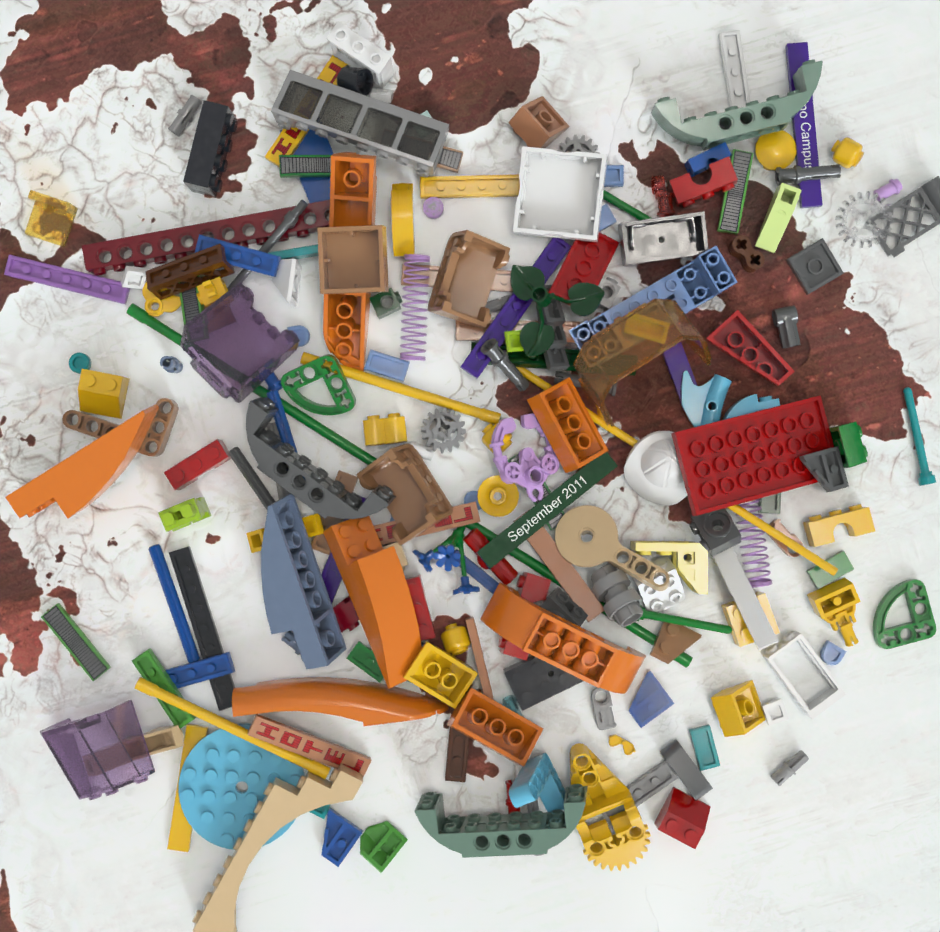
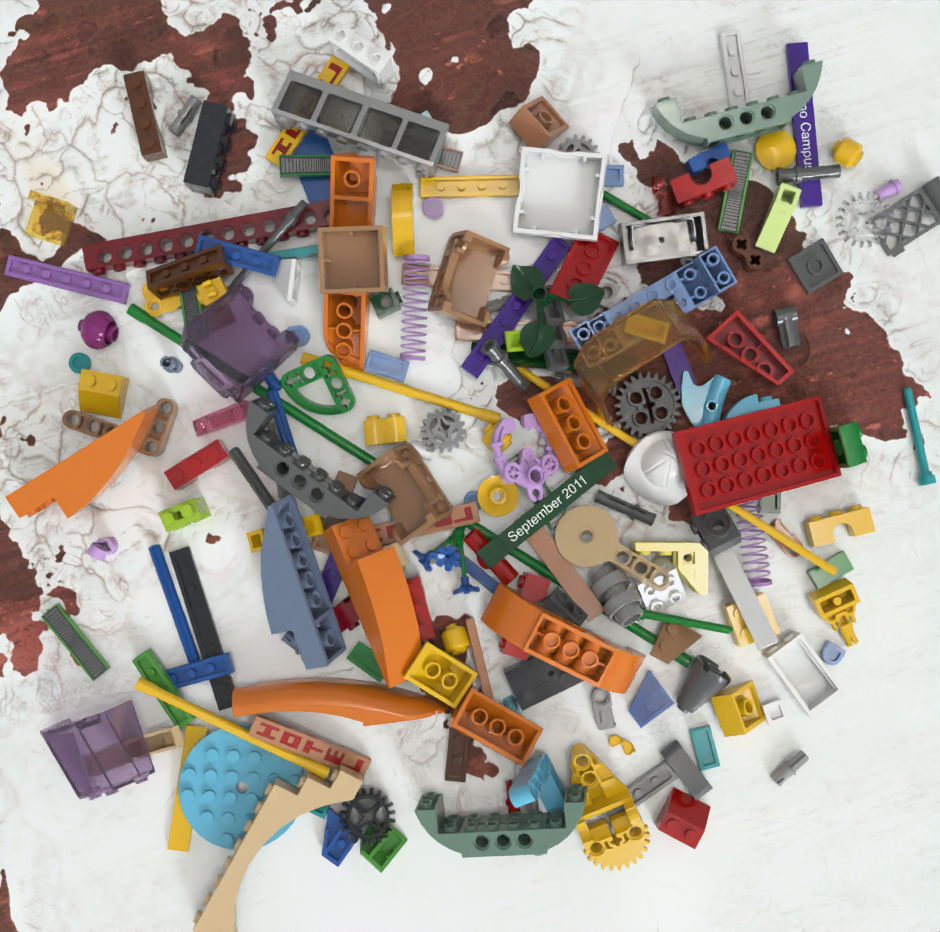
white plate [121,266,147,289] -> none
black piece [337,65,374,96] -> none
dark grey wing [799,446,849,492] -> none
green beam [873,579,937,649] -> none
none -> magenta plant [78,310,119,350]
none -> lavender connector [87,537,119,561]
none -> reddish brown arch [123,70,168,162]
none -> clear pink leg [192,400,249,437]
none -> black gear [339,788,396,846]
none -> dark grey pin [594,489,657,526]
none -> dark grey gear [613,372,682,438]
none -> dark grey cone [676,655,732,714]

